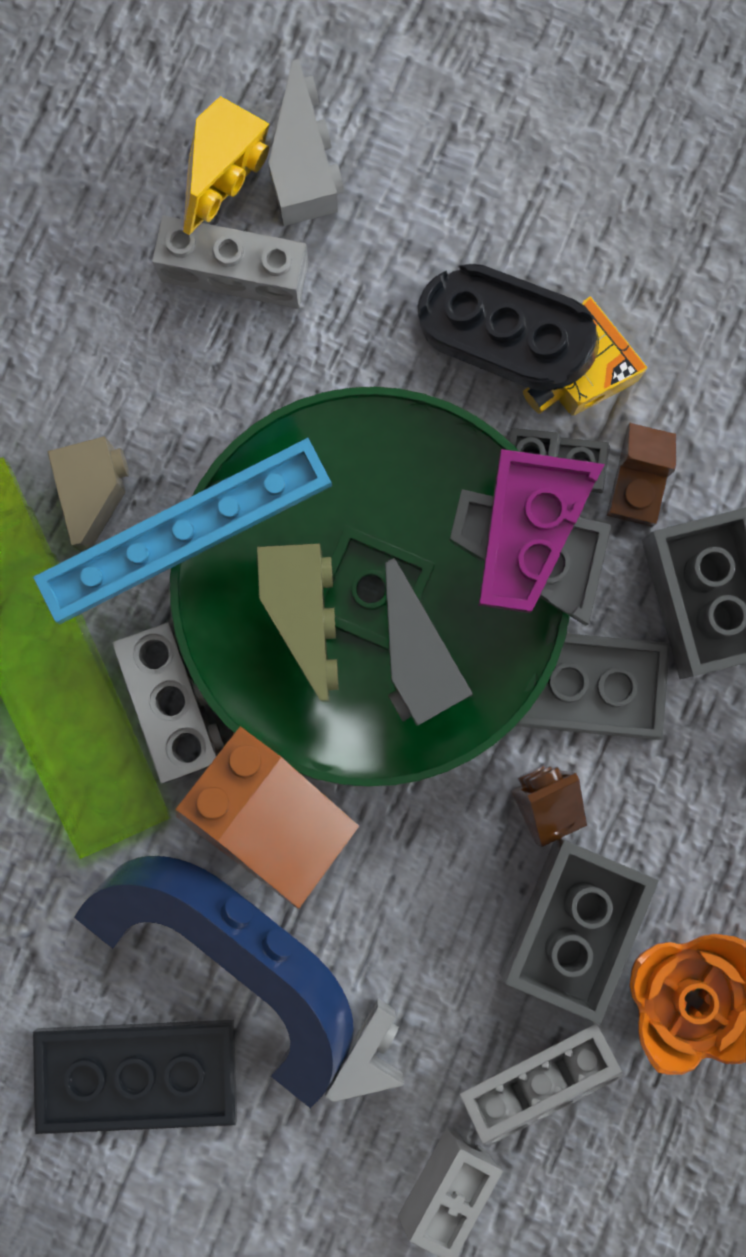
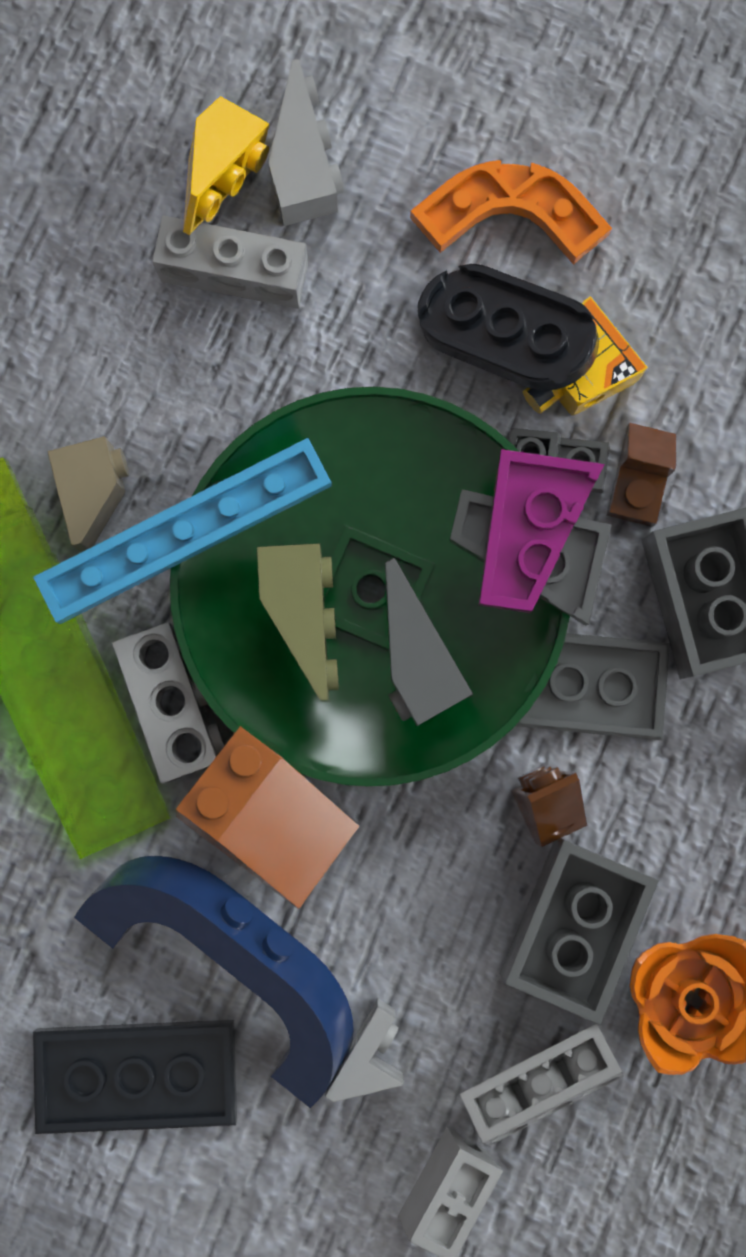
none -> orange plate [410,160,612,265]

